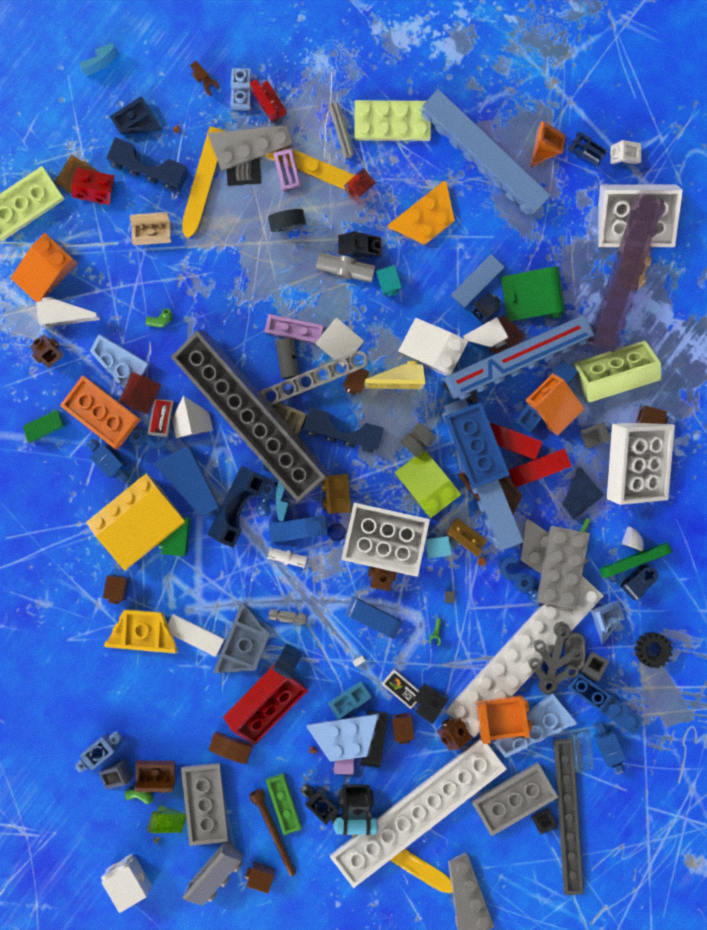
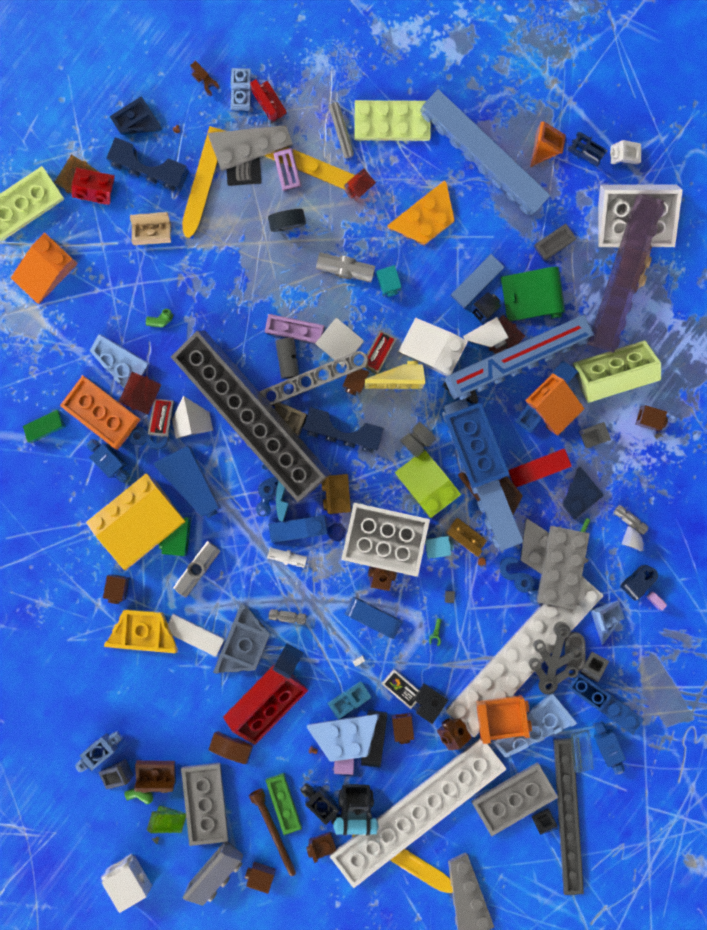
reddish brown brick [30,334,63,368] -> none
white slope [36,297,101,328] -> none
dark azure slope [79,43,118,77] -> none
dark blue arch [207,466,268,548] -> none
black slope [338,231,381,257] -> none
red slope [489,422,542,460] -> none
green beam [599,542,673,578] -> none
white slope [607,423,675,505] -> none
black tyre [634,632,673,668] -> none
none -> light grey piece [173,541,221,598]
none -> reddish brown bracket [306,831,337,863]
none -> slope [362,330,397,374]
none -> flat silver tile [534,224,576,261]
none -> light grey axle [614,505,649,535]
none -> lavender tile [646,592,667,610]

